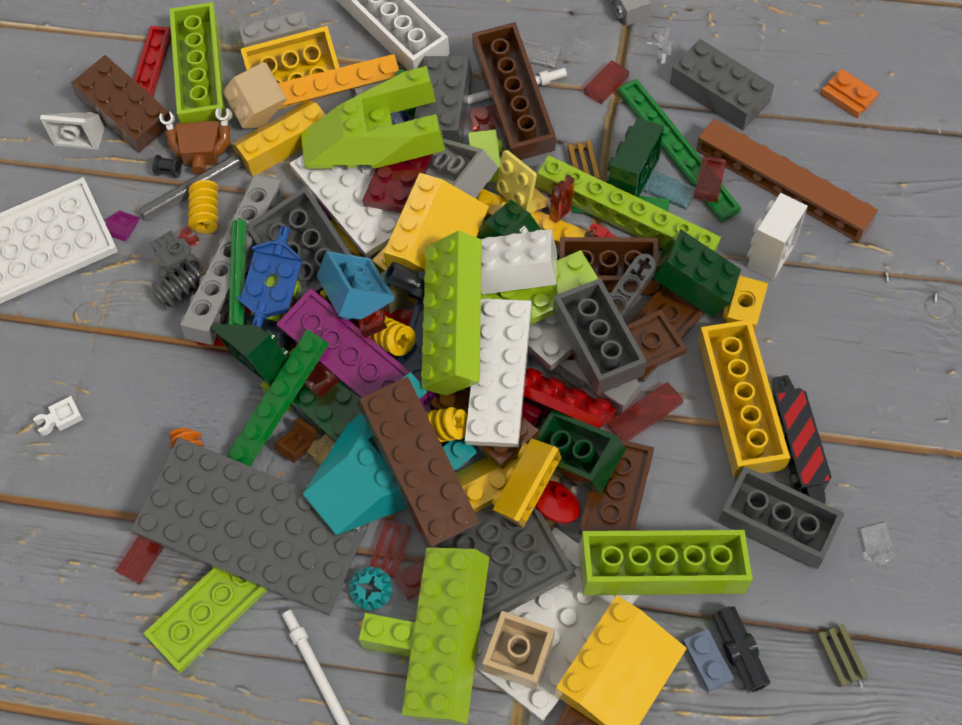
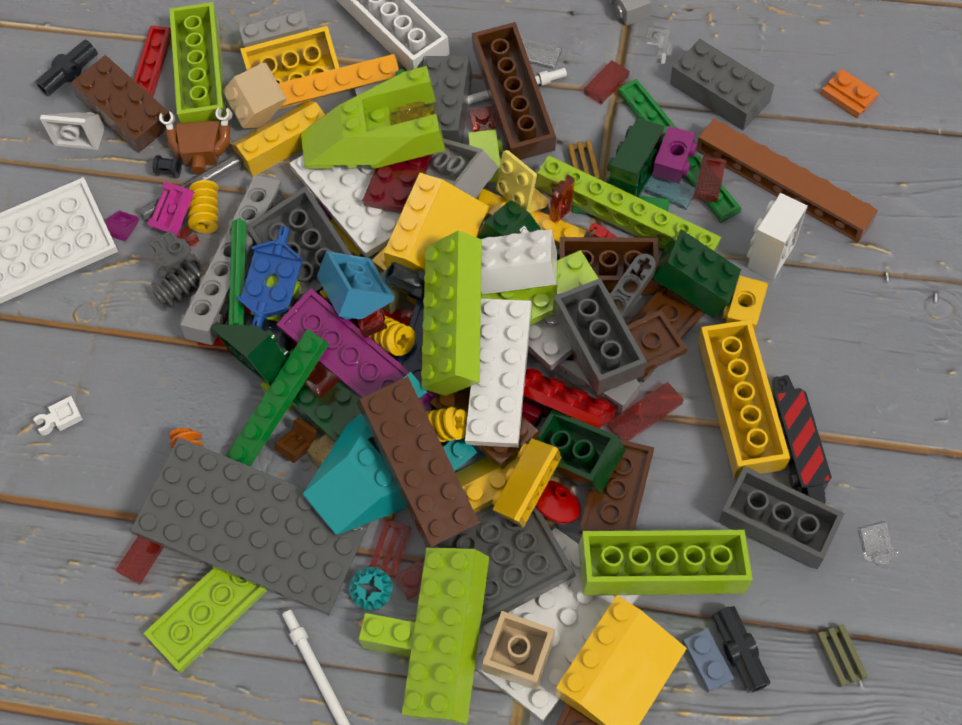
none -> black piece [35,39,98,96]
none -> dark pink plate [146,181,194,236]
none -> clear yellow plate [389,102,437,125]
none -> magenta brick [653,126,698,184]

